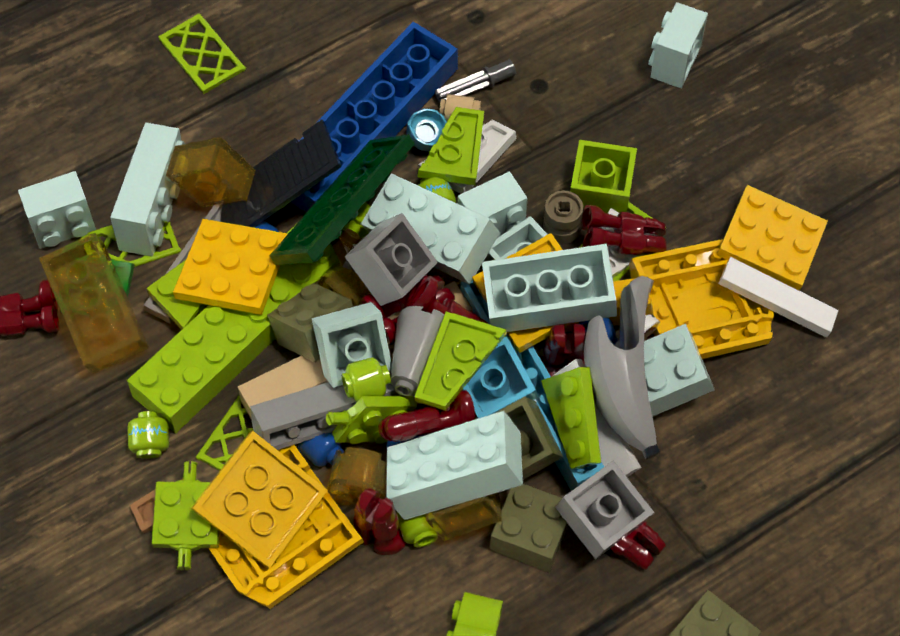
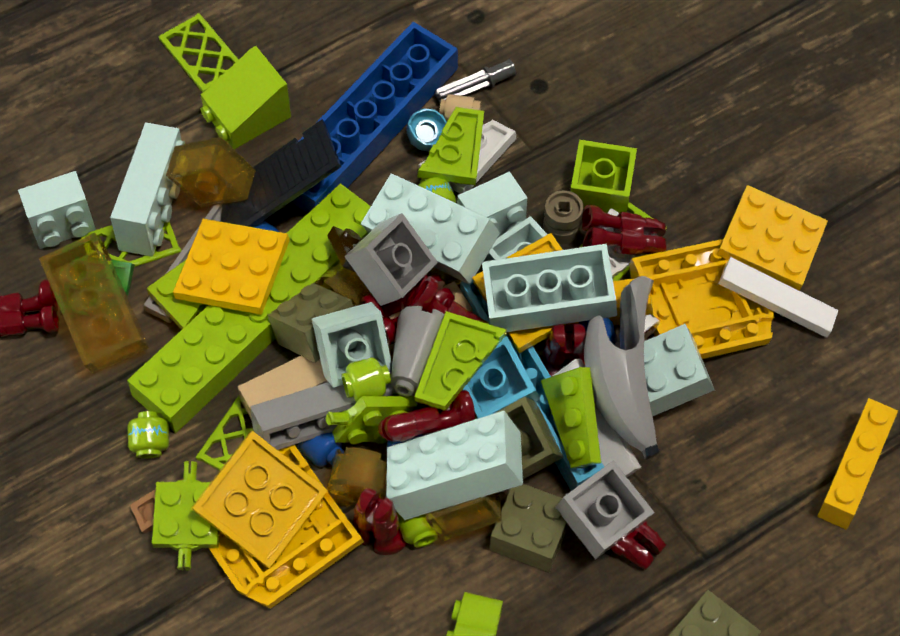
dark green plate [269,134,415,265] -> none
light aqua brick [648,2,708,89] -> none
none -> lime slope [200,46,291,149]
none -> yellow brick [817,398,898,530]

